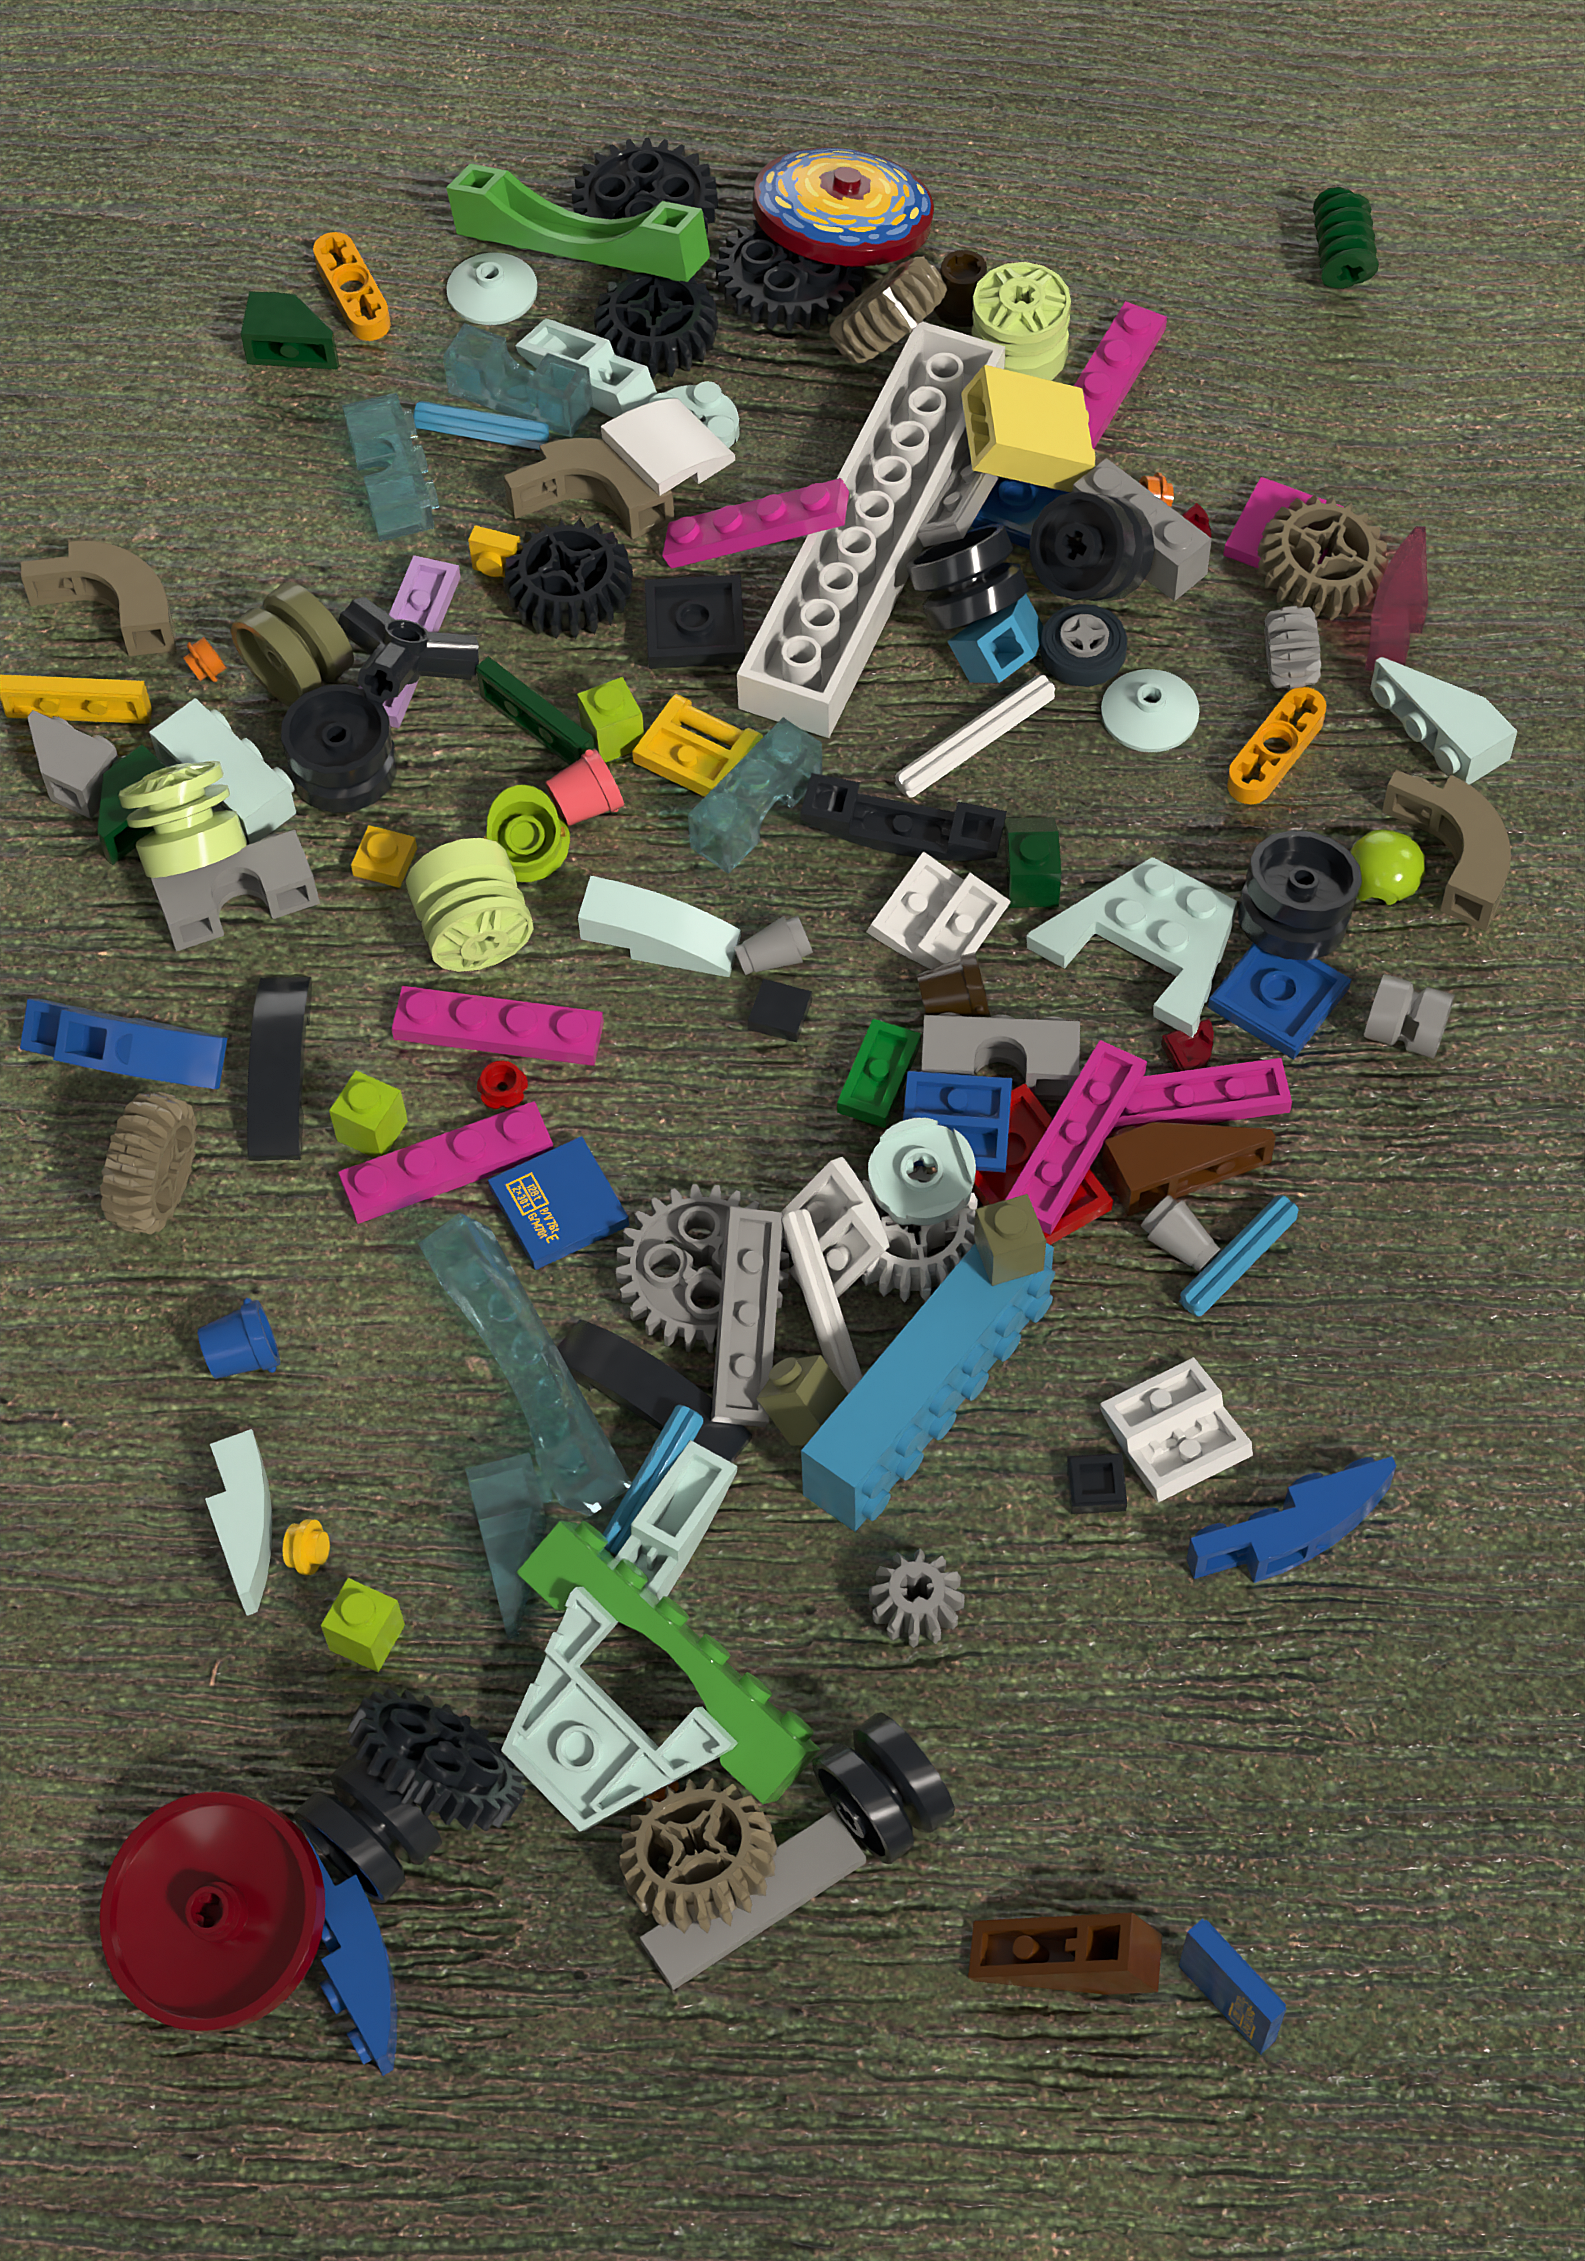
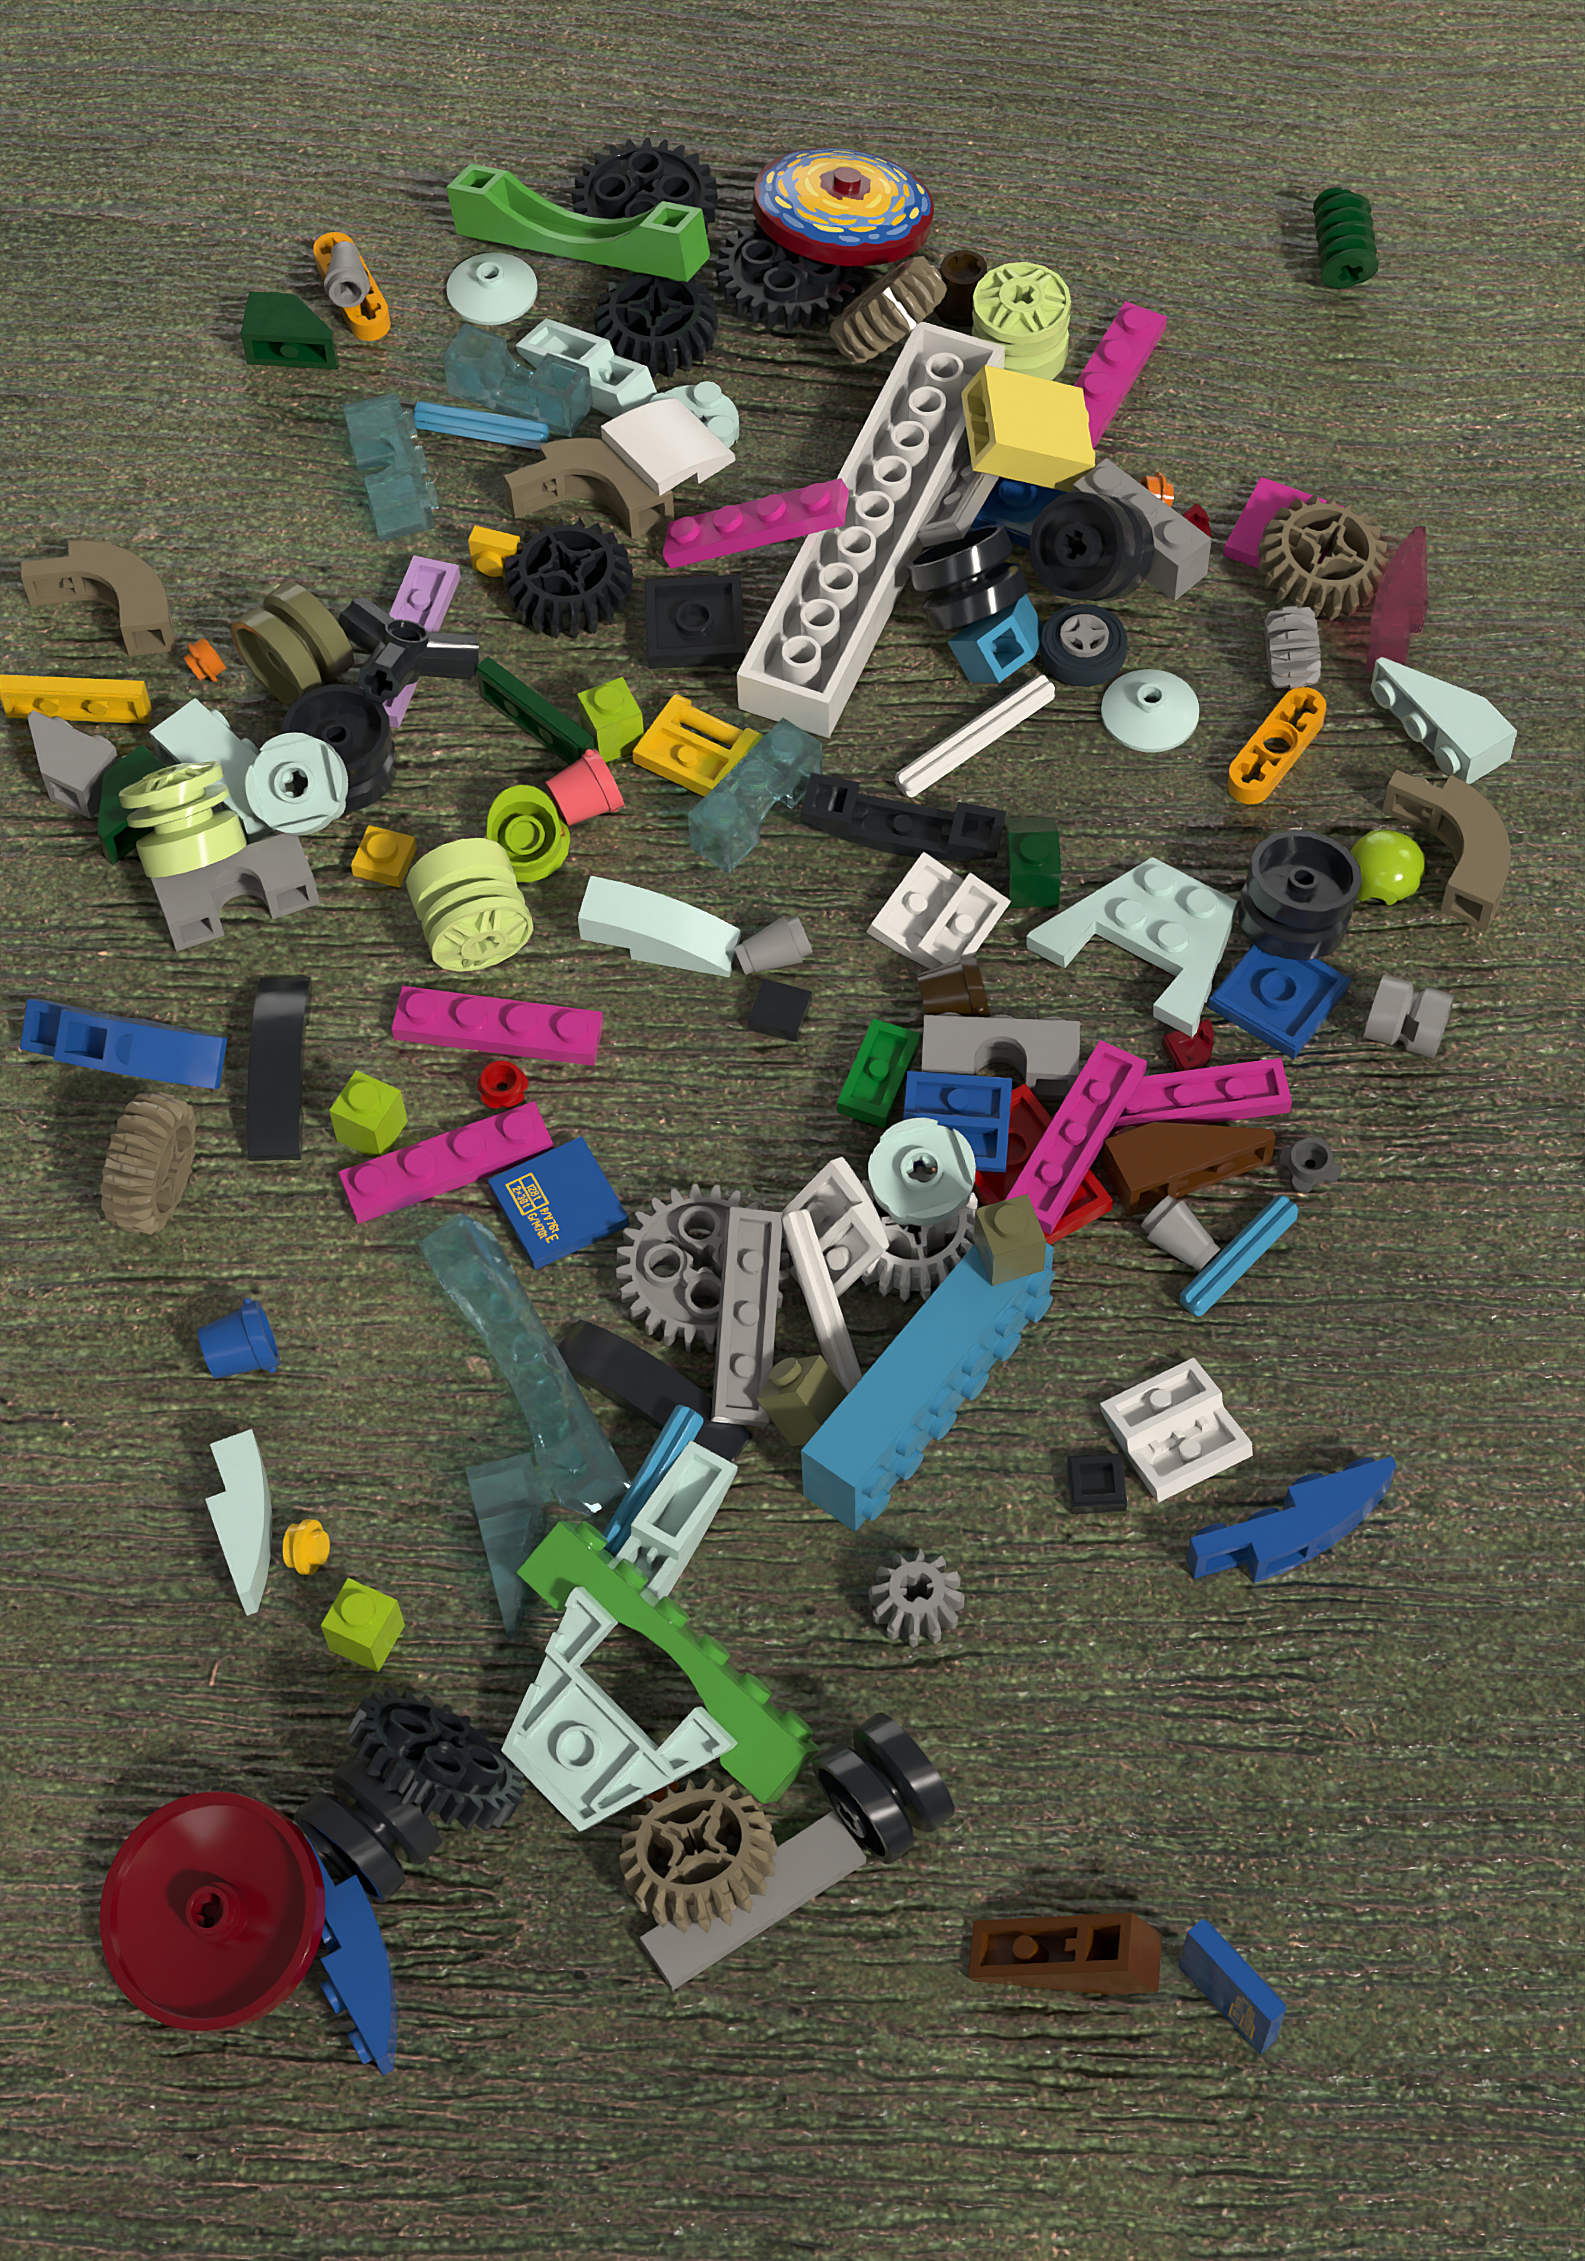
none -> light aqua plate [245,732,348,836]
none -> light grey cone [324,241,370,308]
none -> dark grey plate [1279,1137,1341,1193]

